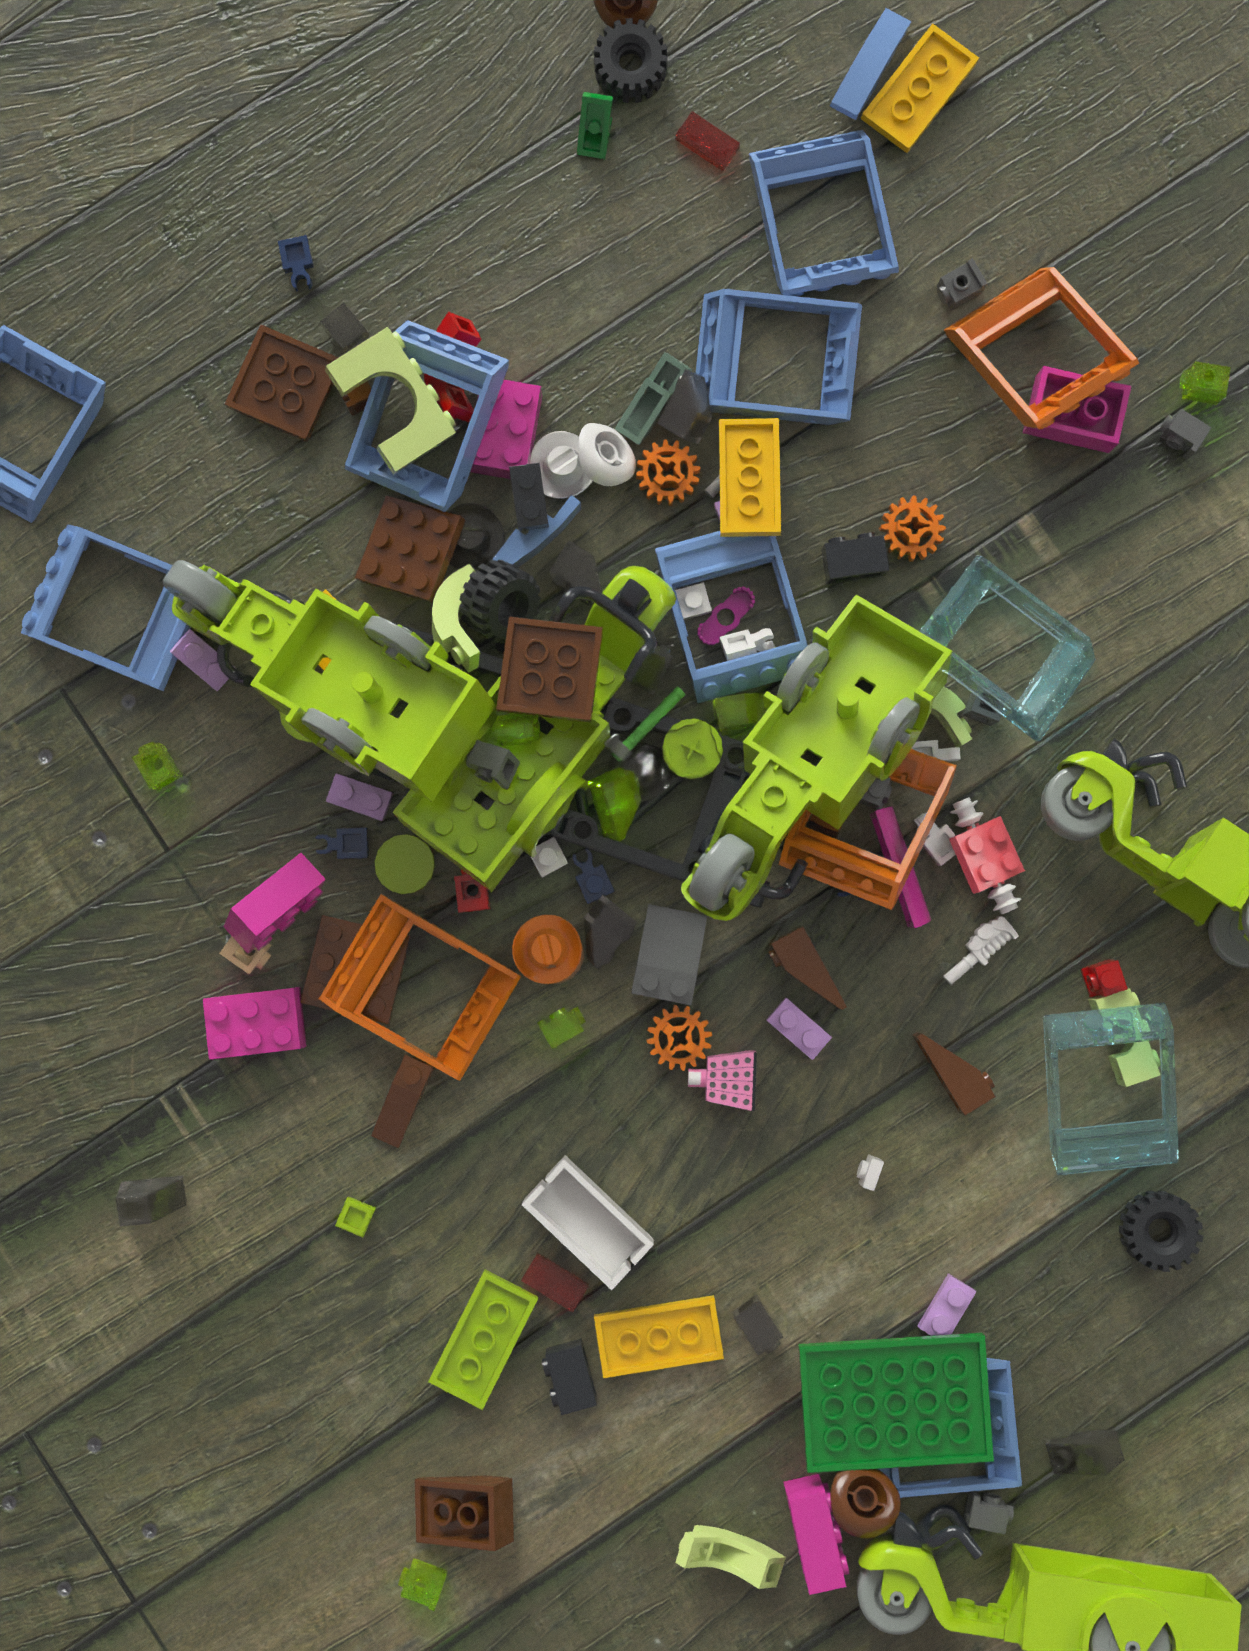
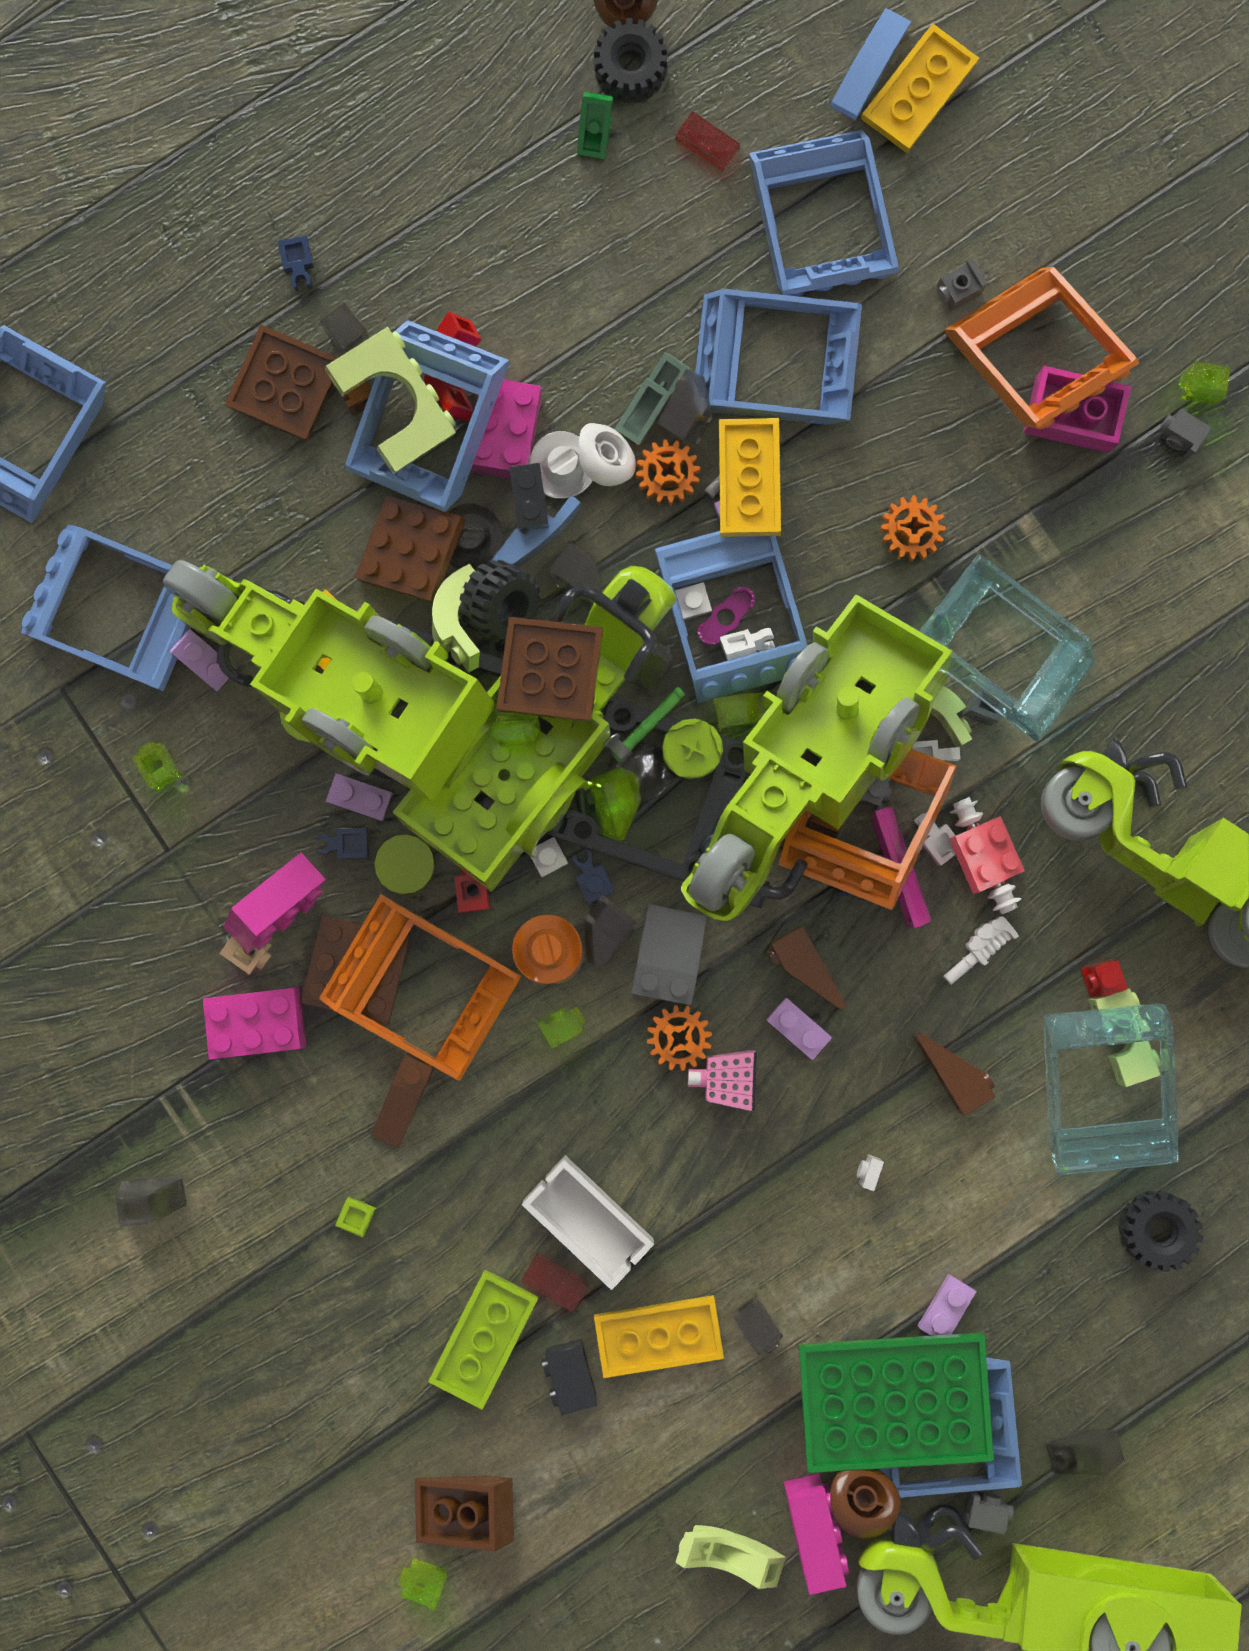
dark grey brick [466,740,520,790] -> none
black brick [821,532,889,585] -> none

